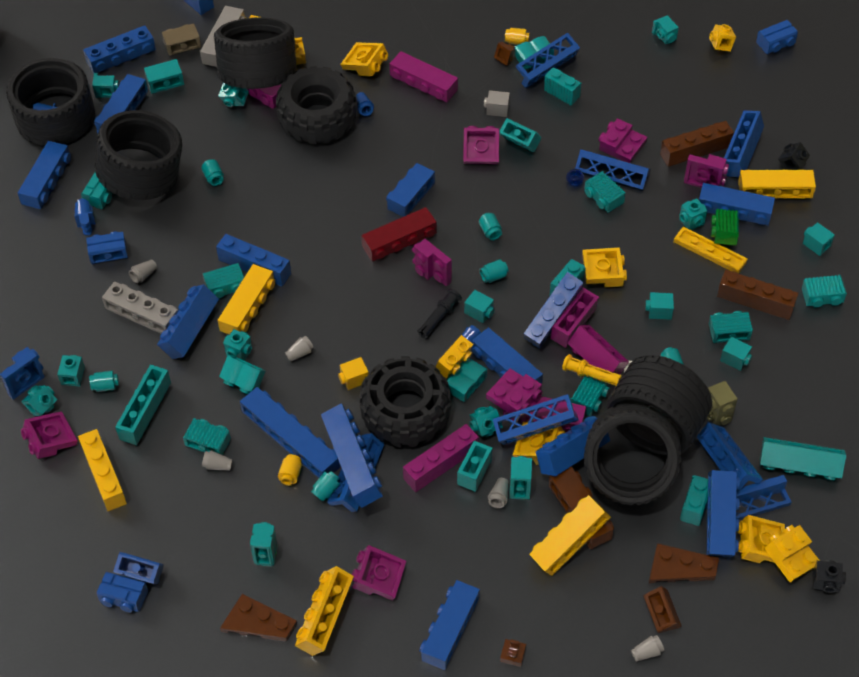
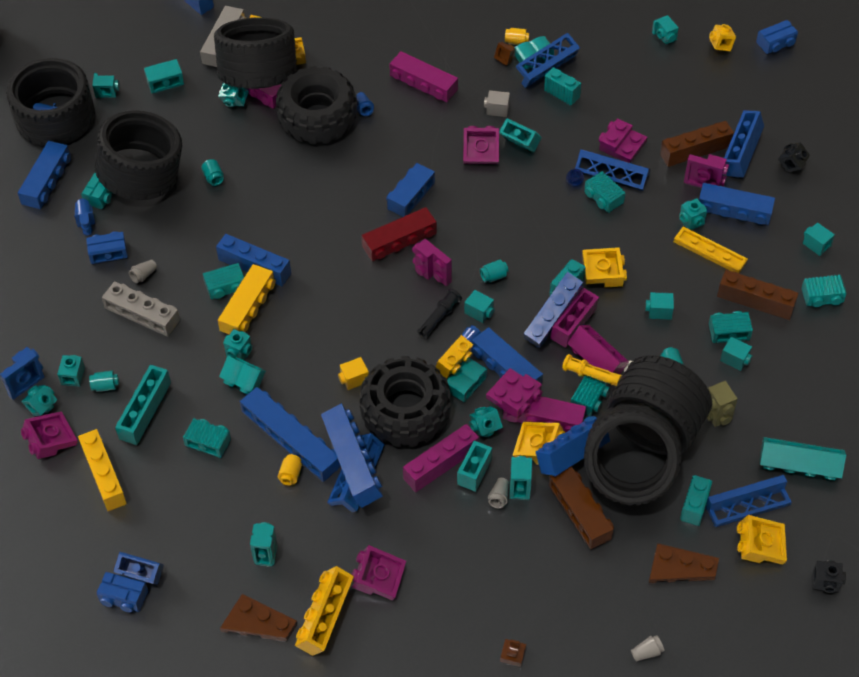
blue brick [83,25,156,73] -> none
blue brick [94,74,148,133] -> none
blue brick [157,284,219,359] -> none
dark tan brick [162,24,201,56] -> none
light grey cone [202,450,233,471] -> none
light grey cone [285,336,314,362] -> none
teal brick [311,471,340,502] -> none
yellow plate [340,42,388,76] -> none
blue brick [419,580,480,670] -> none
teal brick [479,213,502,240] -> none
blue fence [493,394,579,445] -> none
yellow brick [529,495,611,576] -> none
reddish brown slope [643,586,682,633] -> none
blue fence [697,422,763,491] -> none
blue brick [706,470,740,557] -> none
green brick [711,208,739,246] -> none
yellow brick [738,170,816,198] -> none
yellow plate [764,525,820,583] -> none

